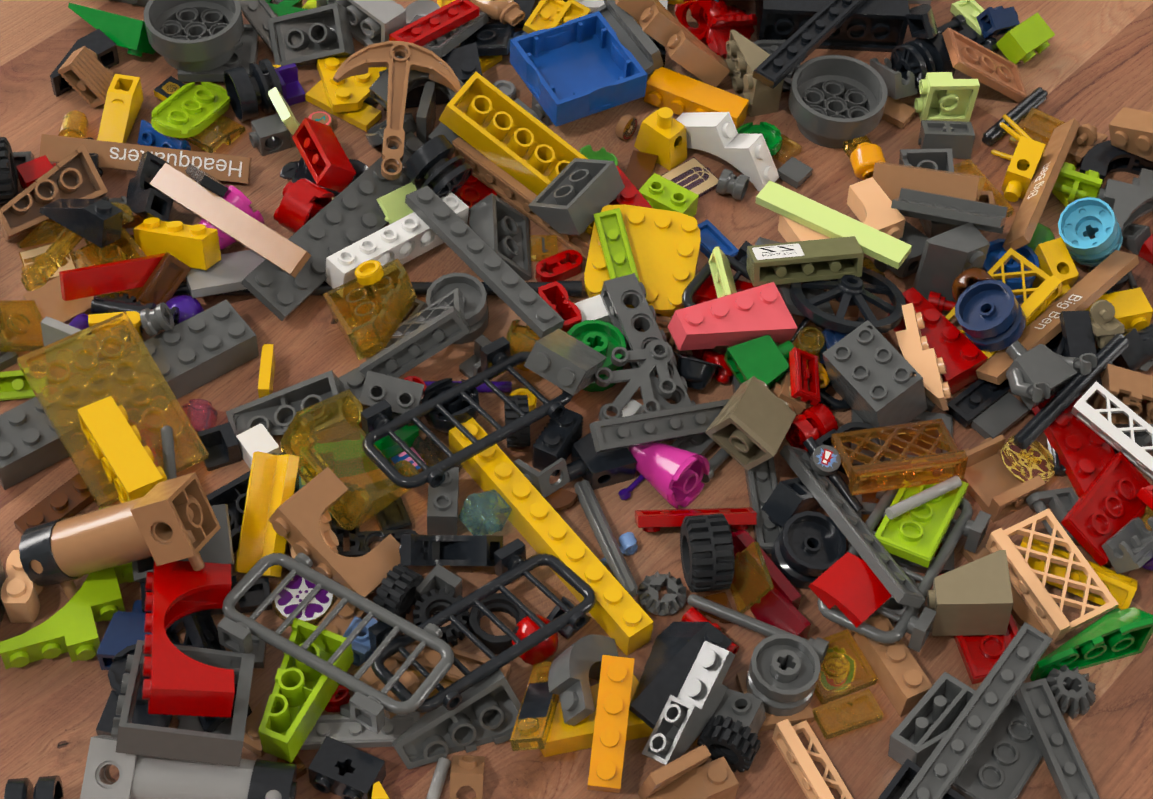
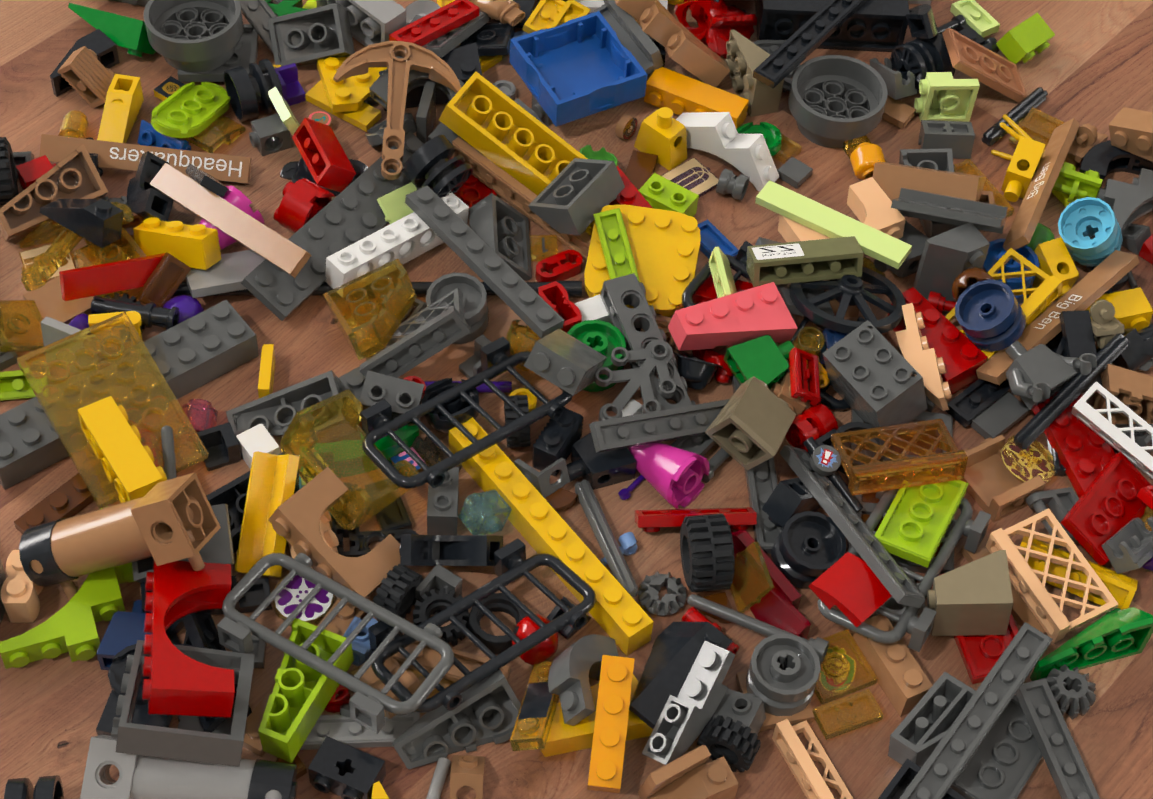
dark grey wheel [140,302,174,336] -> none
yellow tile [355,260,384,286] -> none
light grey bar [885,476,962,519] -> none
dark blue brick [976,6,1020,39] -> none

